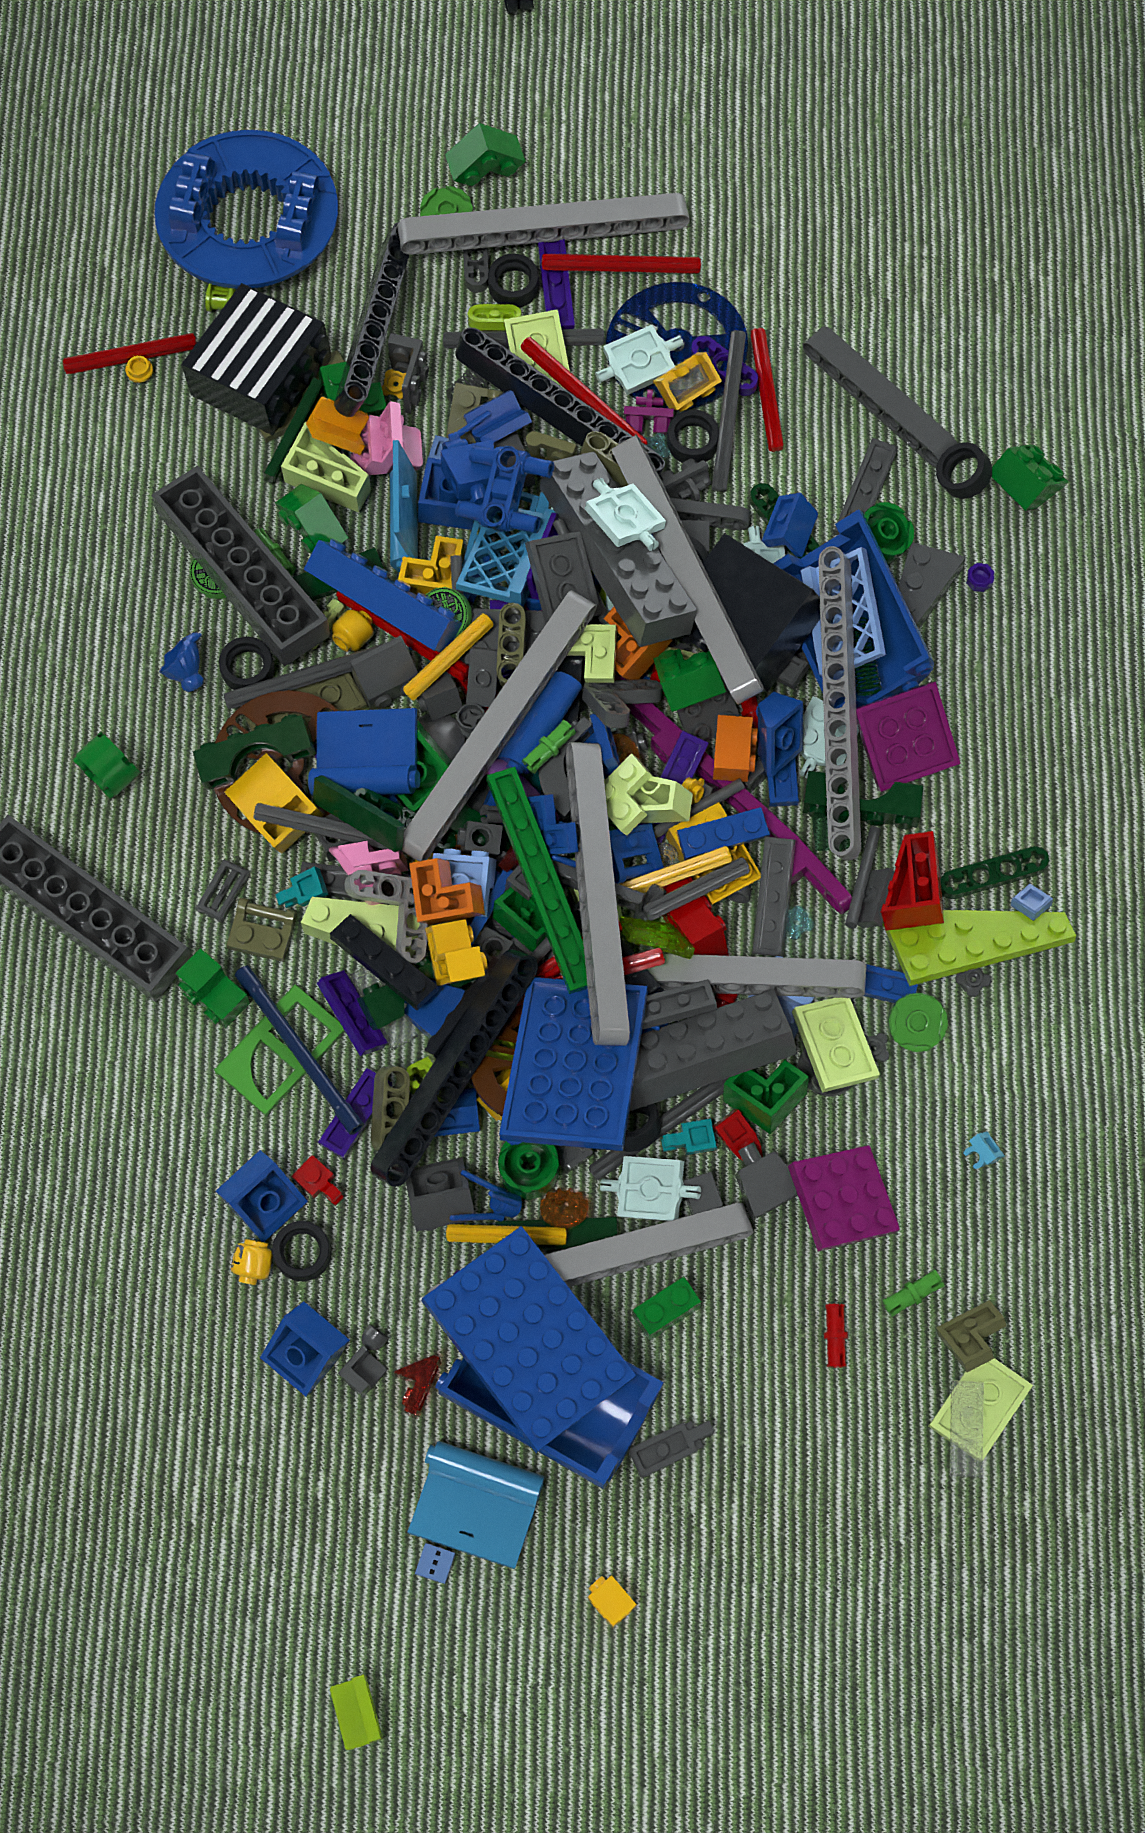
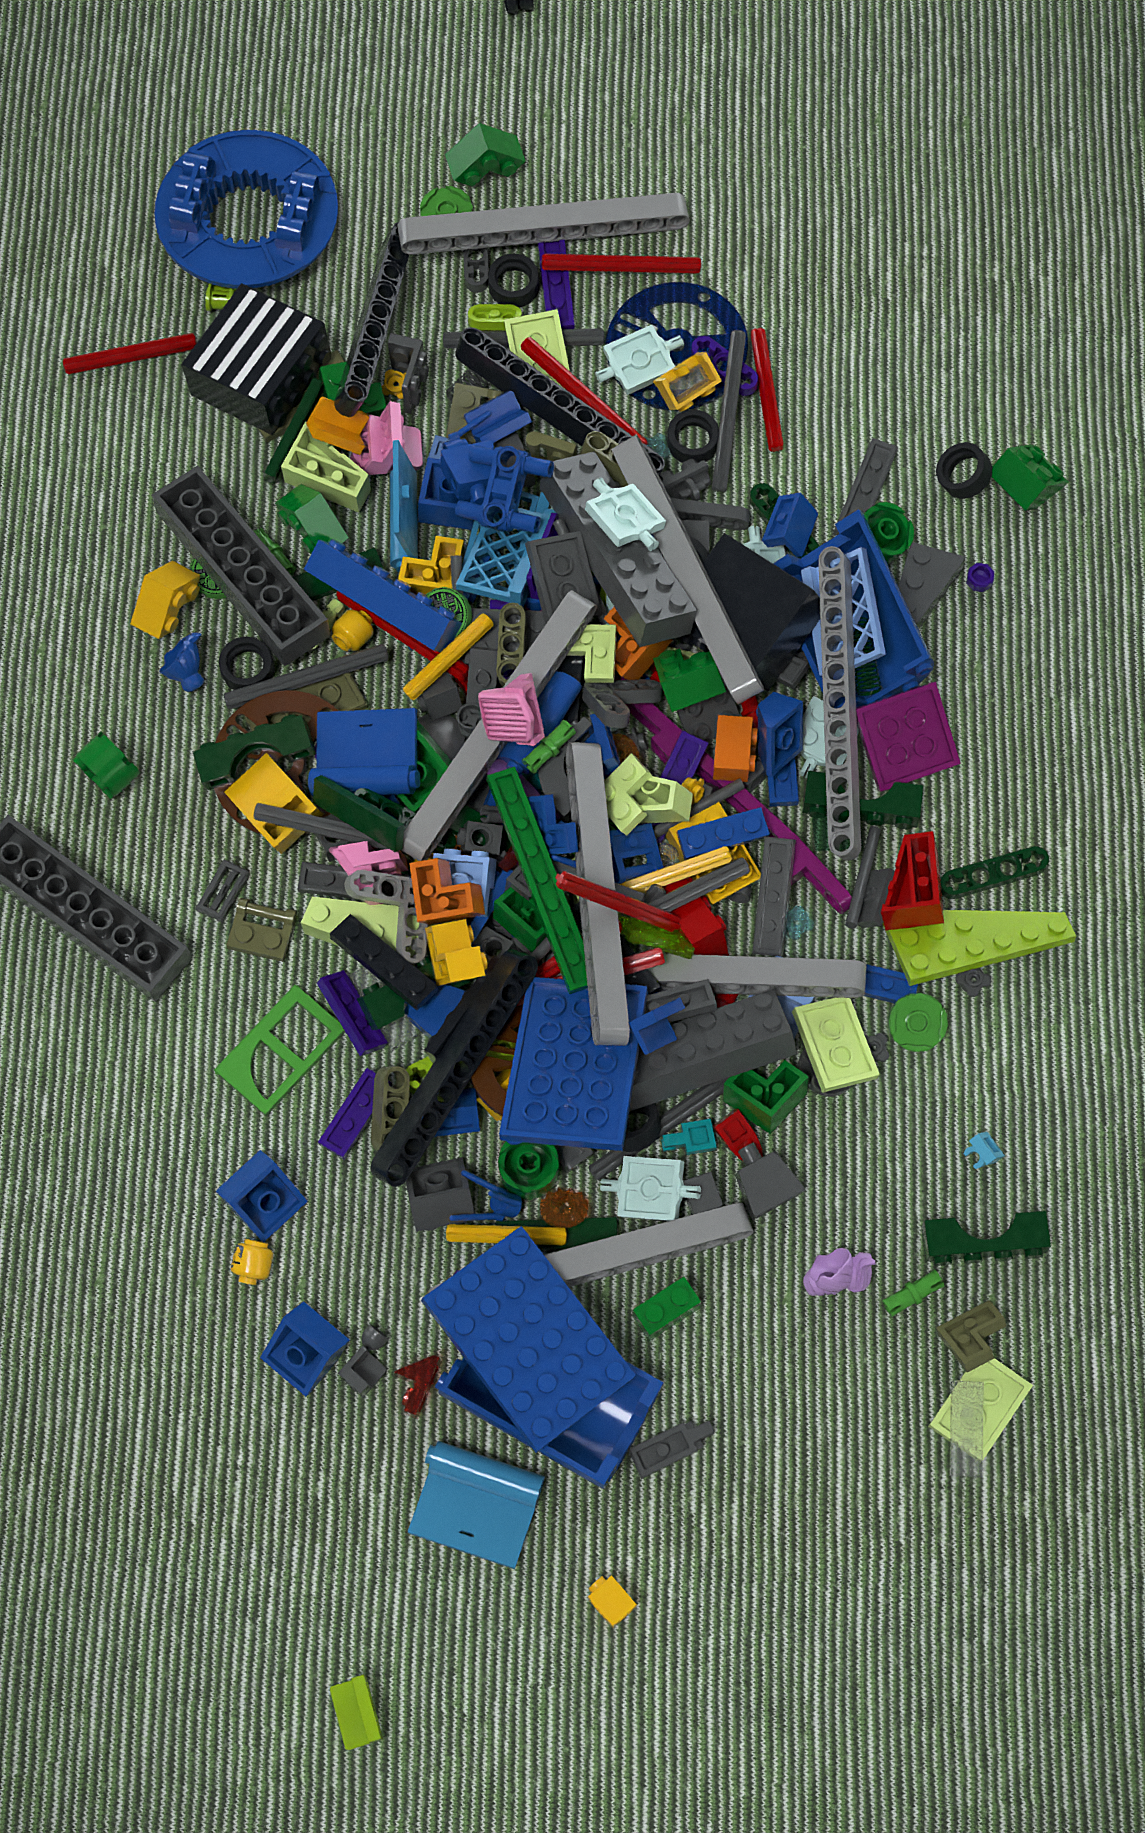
yellow plate [125,356,153,383] -> none
green brick [175,948,250,1028] -> none
dark blue piece [235,965,364,1135] -> none
black tyre [272,1221,332,1282] -> none
teal plate [275,866,329,908] -> none
red plate [291,1155,344,1206] -> none
dark grey slope [350,636,418,710] -> none
medium blue tile [415,1543,455,1584] -> none
magenta hips [624,389,674,435] -> none
magenta plate [788,1145,900,1252] -> none
dark grey beam [803,326,957,467] -> none
red pin [824,1304,848,1368] -> none
medium blue tile [1011,884,1053,921] -> none
none -> yellow brick [130,561,201,639]
none -> bright pink piece [478,673,545,746]
none -> red axle [555,871,681,932]
none -> blue panel [628,997,685,1055]
none -> lavender hair [803,1248,876,1296]
none -> dark green arch [921,1211,1051,1266]

